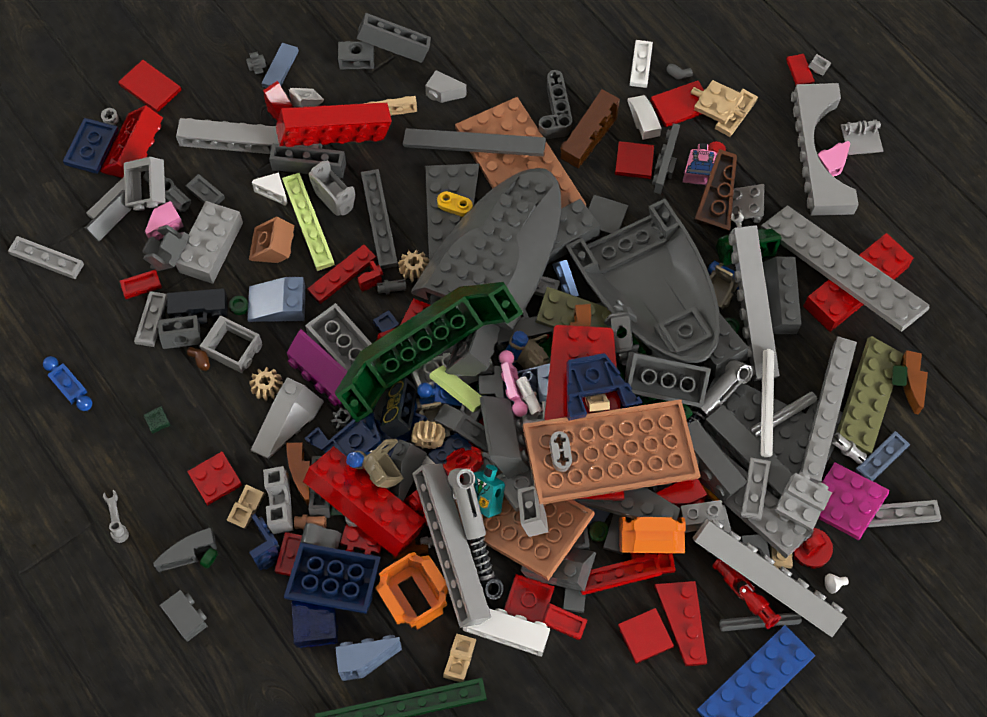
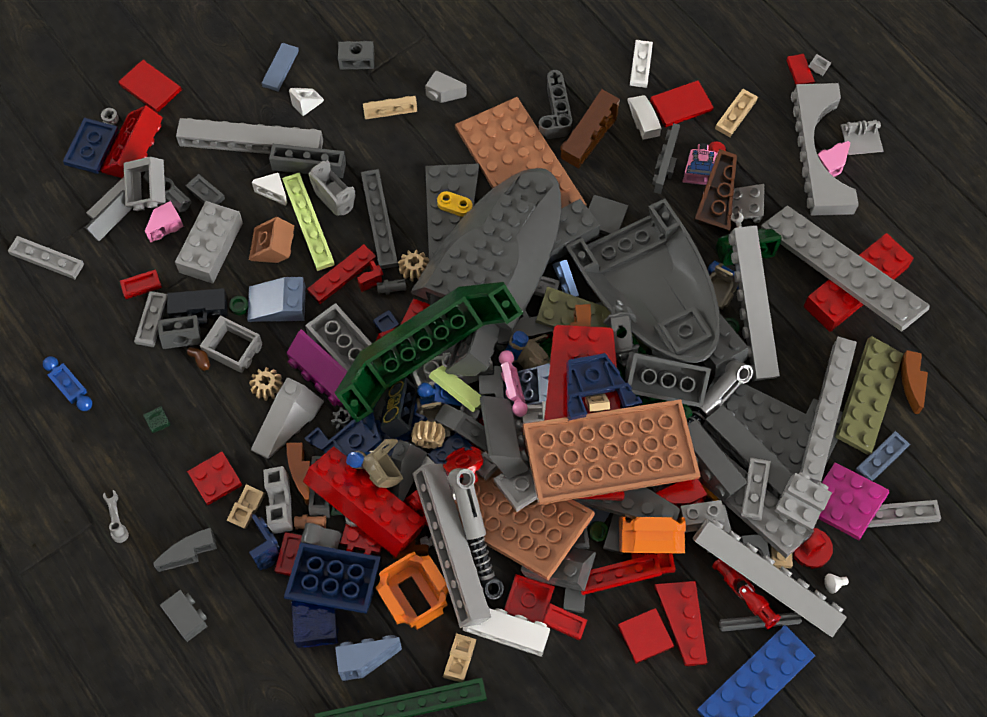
dark grey panel [143,225,190,271] -> none
dark green tile [200,547,218,569] -> none
dark grey gear [246,52,266,74] -> none
red slope [263,81,293,121] -> none
red brick [276,102,392,147] -> none
dark grey brick [357,13,431,63] -> none
dark grey tile [403,128,546,157] -> none
teal torso [474,464,505,518] -> none
white axle [516,376,543,416] -> none
light grey slope [517,485,548,537] -> none
light grey beam [549,431,572,472] -> none
red tile [615,141,654,179] -> none
dark grey arm [667,64,693,80] -> none
tan plate [691,80,747,124] -> none
light grey axle [749,392,817,437] -> none
white axle [760,349,774,458] -> none
dark grey slope [762,257,801,334] -> none
light grey pin [831,433,867,464] -> none
dark green slope [892,364,908,386] -> none

